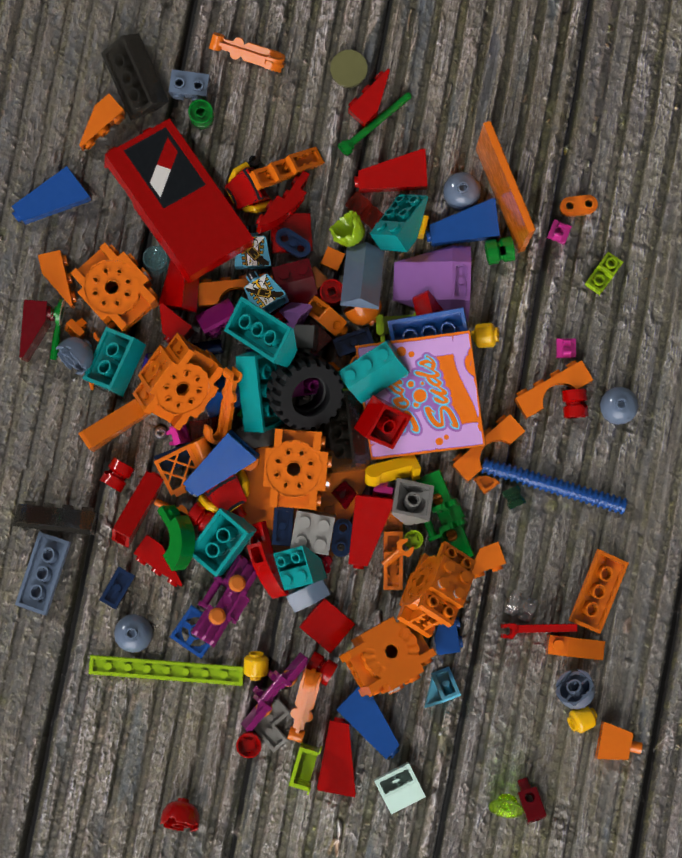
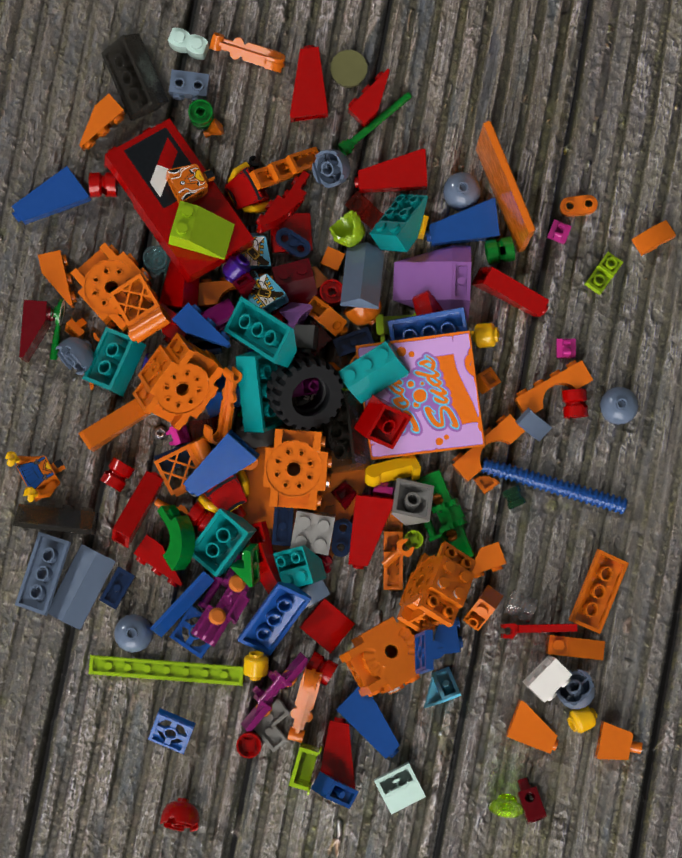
none -> torso [5,451,66,502]
none -> sand blue slope [48,544,116,630]
none -> red wheel [89,172,118,197]
none -> orange piece [108,273,171,343]
none -> blue piece [148,708,196,755]
none -> blue slope [150,571,215,638]
none -> orange torso [166,164,215,204]
none -> light aqua brick [168,28,209,60]
none -> lime slope [168,201,235,260]
none -> blue slope [172,303,231,348]
none -> orange rock [203,118,224,138]
none -> dark purple head [222,254,251,283]
none -> green slope [231,543,260,587]
none -> dark red slope [232,272,256,299]
none -> blue slope [237,582,311,656]
none -> red slope [290,45,328,122]
none -> blue slope [311,771,359,809]
none -> sand blue cylinder [312,149,351,188]
none -> blue piece [414,630,444,674]
none -> orange slope [462,585,503,631]
none -> red slope [472,267,549,317]
none -> orange slope [476,366,501,395]
none -> orange slope [505,699,559,754]
none -> sand blue slope [515,408,552,442]
none -> white slope [522,655,572,703]
none -> orange slope [631,220,676,256]

